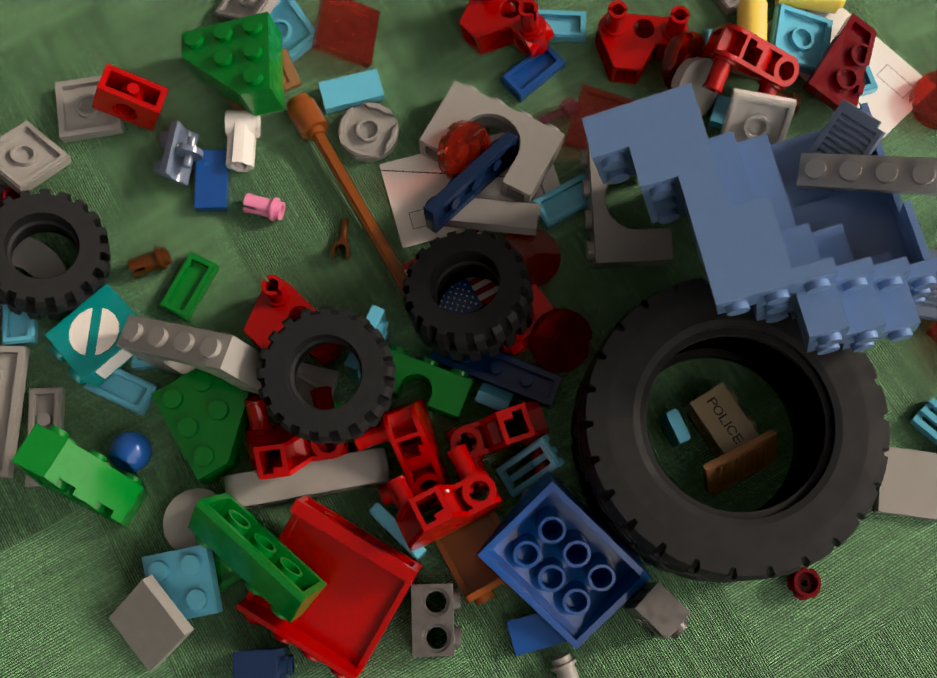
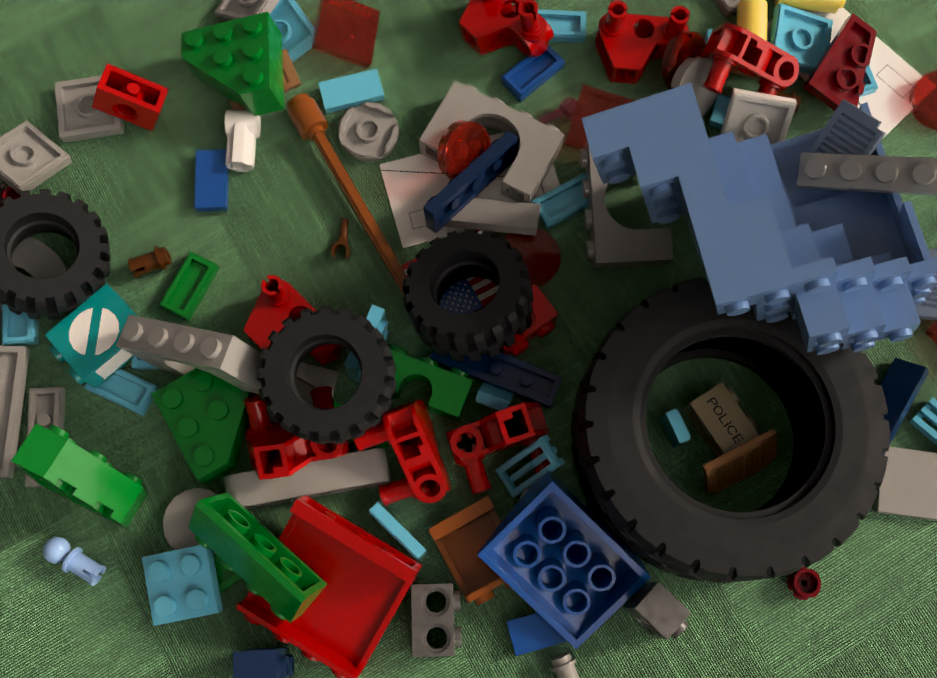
blue piece [108,431,153,473] -> none
light grey tile [109,575,194,673] -> none
sand blue hips [153,121,204,186] -> none
bright pink pin [243,193,285,222] -> none
red piece [385,444,503,551] -> none
tile [529,308,592,373] -> none
none -> light blue pin [42,537,106,586]
none -> dark blue tile [880,358,929,455]

